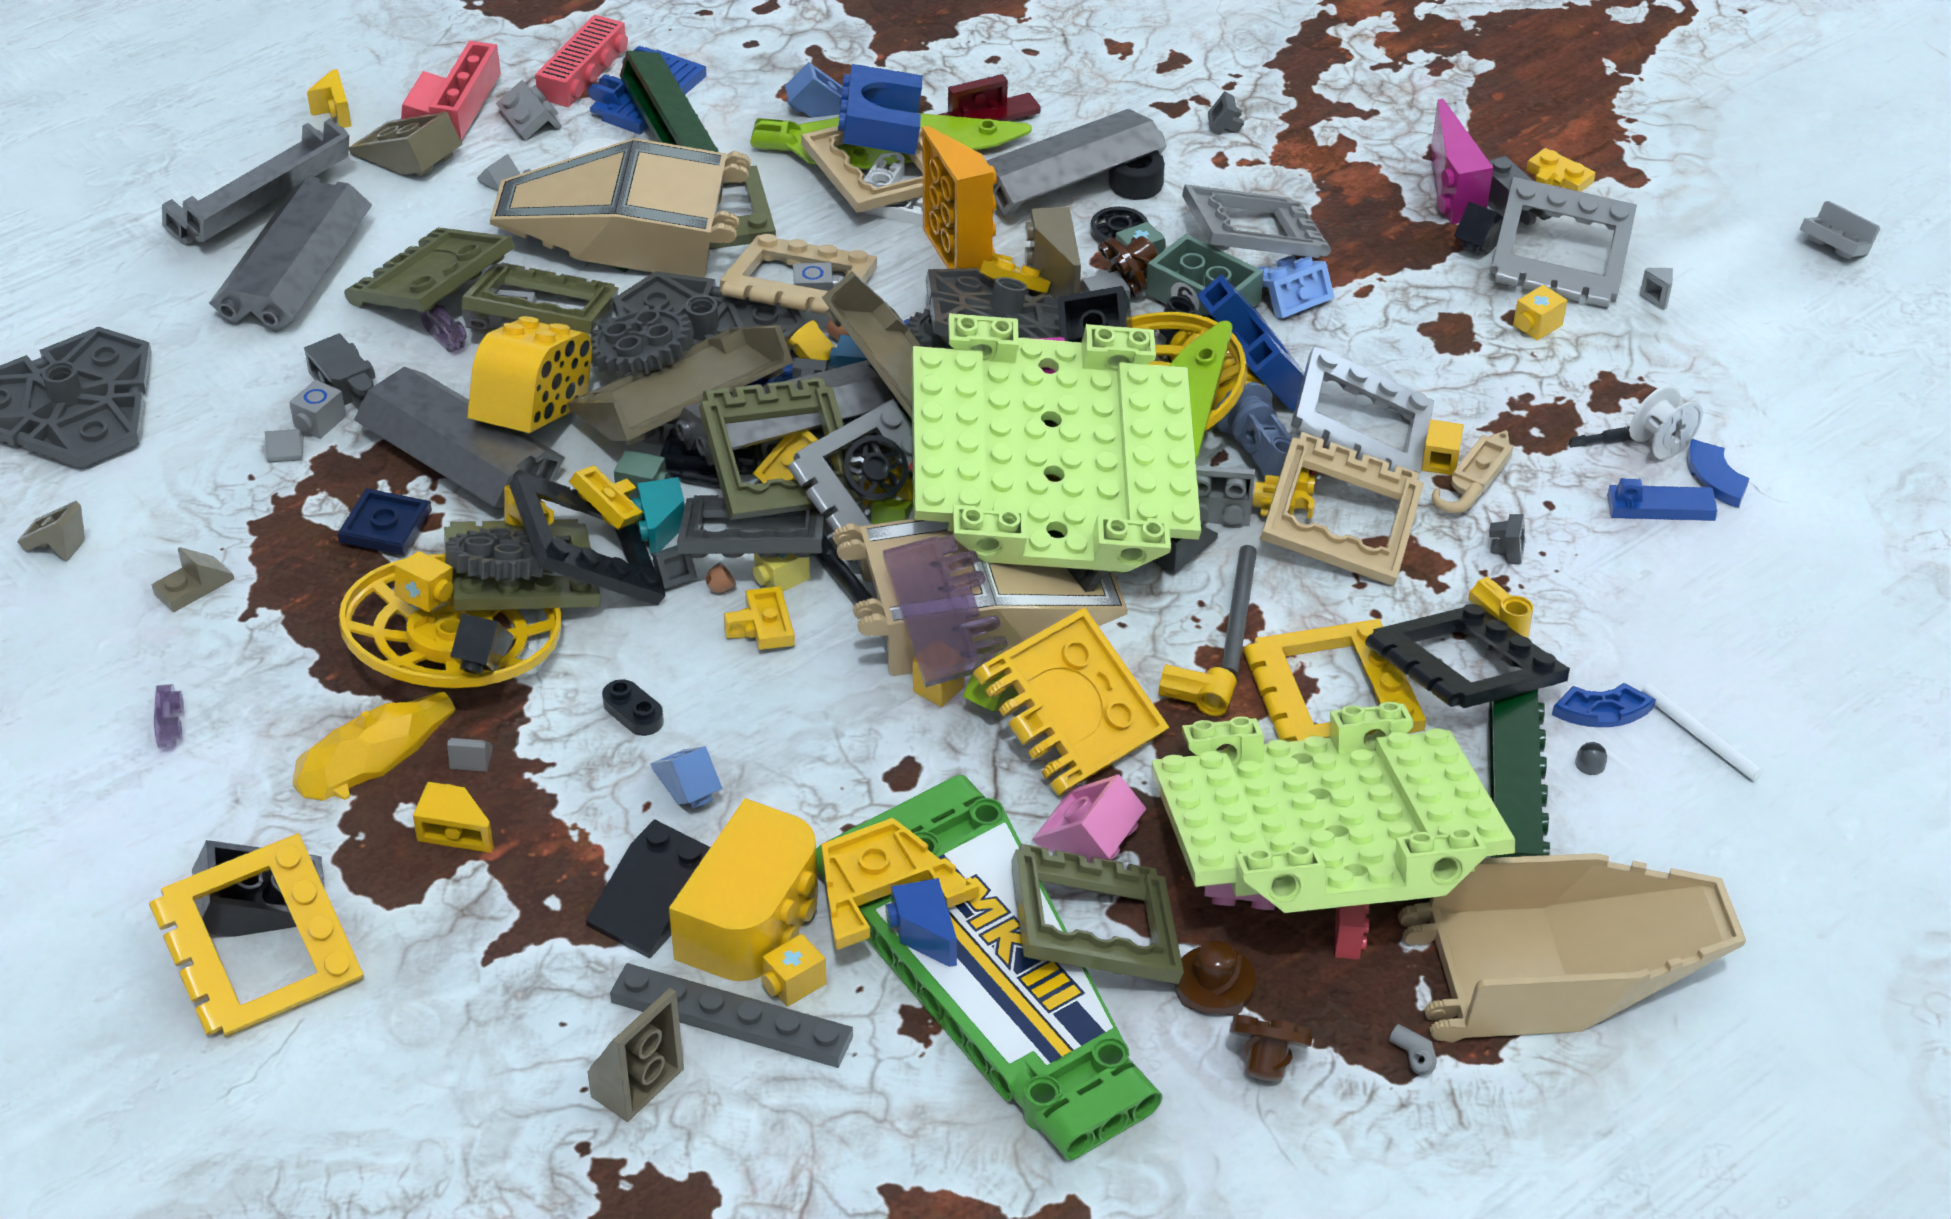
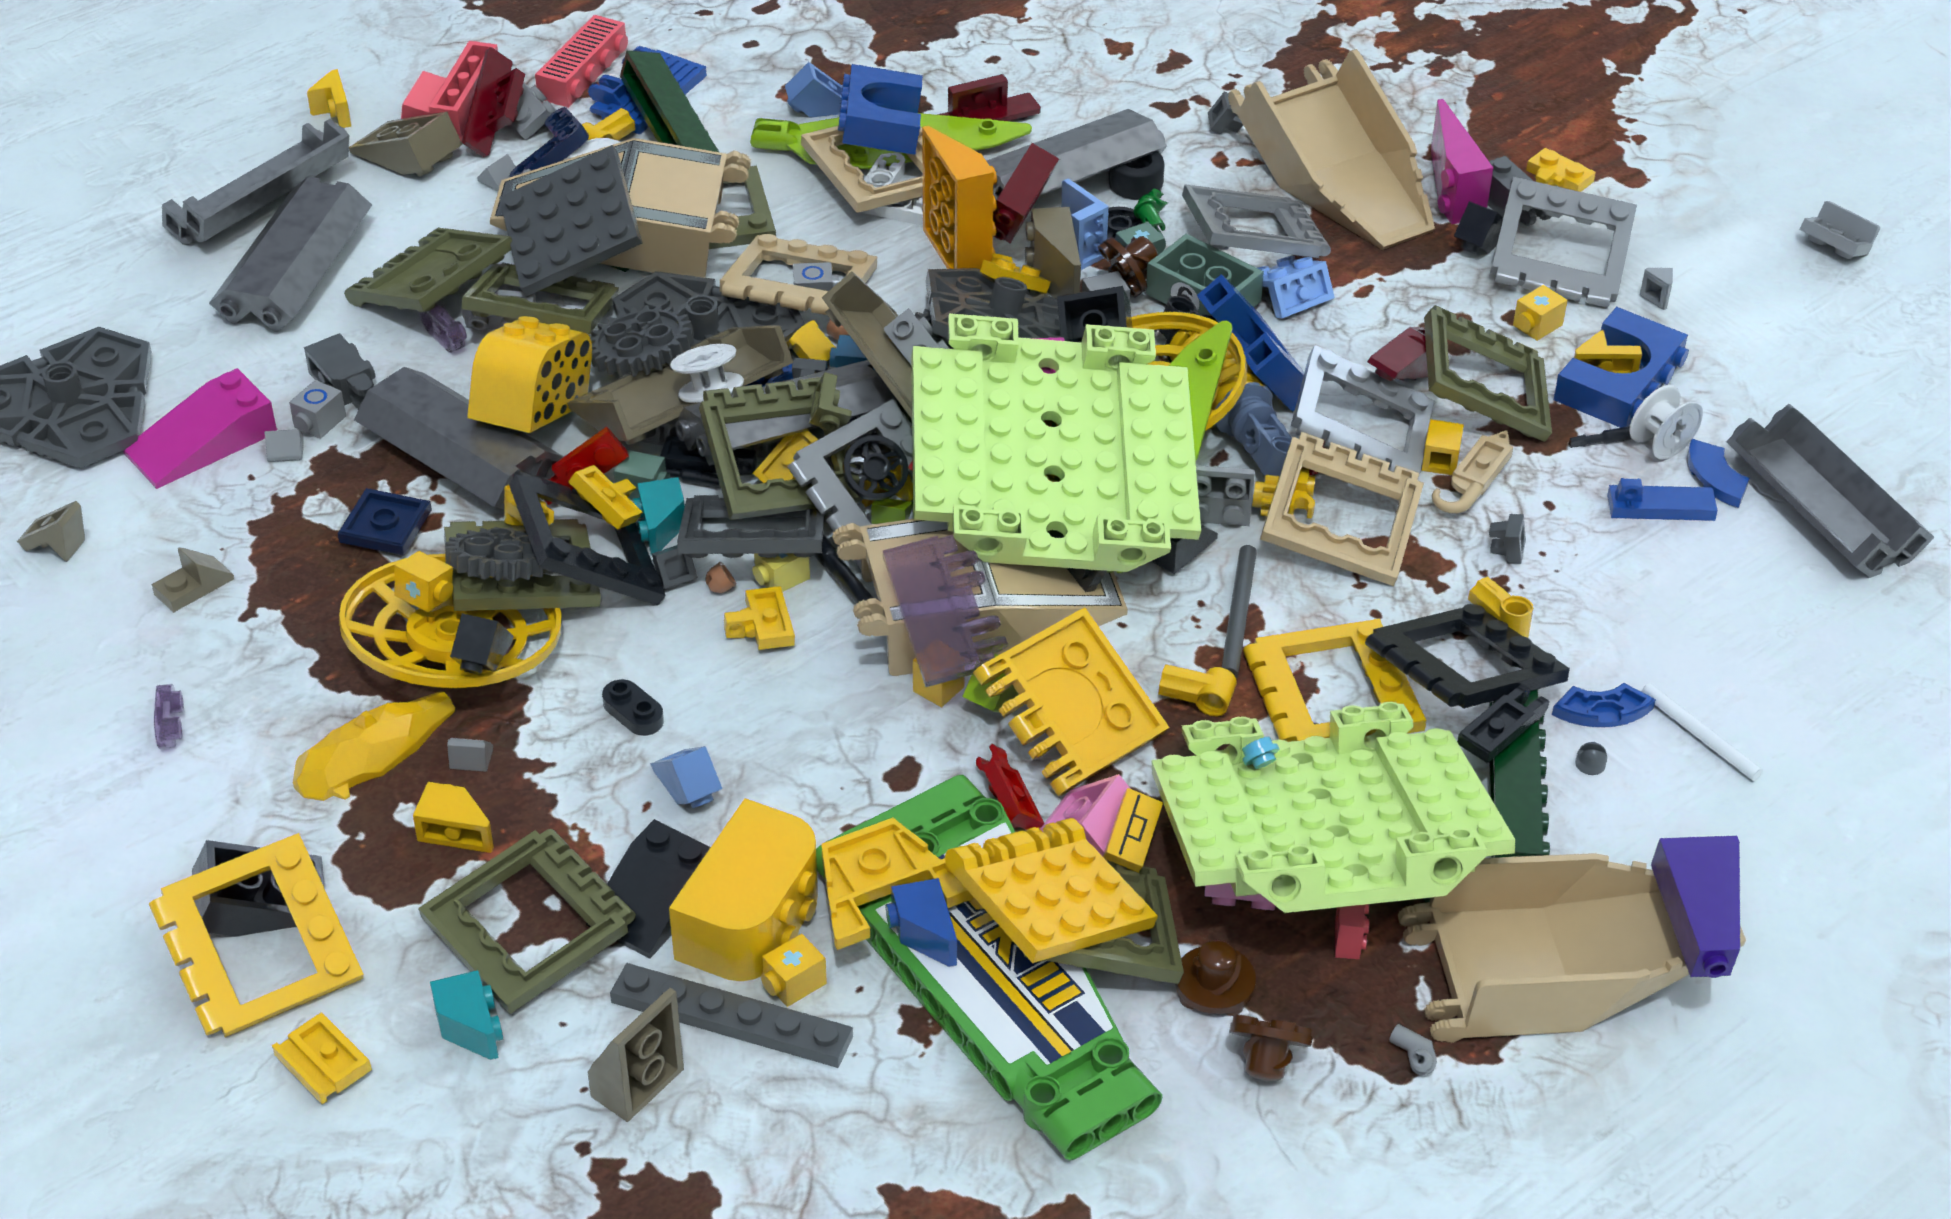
none -> dark pink slope [123,368,277,489]
none -> yellow plate [272,1012,372,1104]
none -> olive hinge [418,829,636,1014]
none -> teal slope [430,970,503,1060]
none -> dark red bracket [462,47,525,157]
none -> dark grey plate [499,145,643,296]
none -> dark blue beam [509,107,589,177]
none -> red plate [544,426,629,505]
none -> yellow piece [582,108,635,141]
none -> white piece [670,344,744,403]
none -> olive bracket [809,372,852,432]
none -> light grey bracket [884,308,950,364]
none -> yellow hinge [945,818,1158,963]
none -> red plate [976,744,1045,830]
none -> dark red window [993,143,1059,244]
none -> light blue bracket [1061,178,1109,270]
none -> yellow tile [1103,788,1163,873]
none -> green piece [1133,188,1168,232]
none -> tan windscreen [1228,49,1435,250]
none -> medium azure plate [1242,736,1280,769]
none -> slope [1367,327,1448,381]
none -> olive hinge [1424,305,1552,442]
none -> black hinge [1457,684,1549,763]
none -> blue arch [1553,306,1689,428]
none -> yellow slope [1574,330,1642,373]
none -> dark purple slope [1651,835,1740,978]
none -> flat silver panel [1726,404,1935,578]

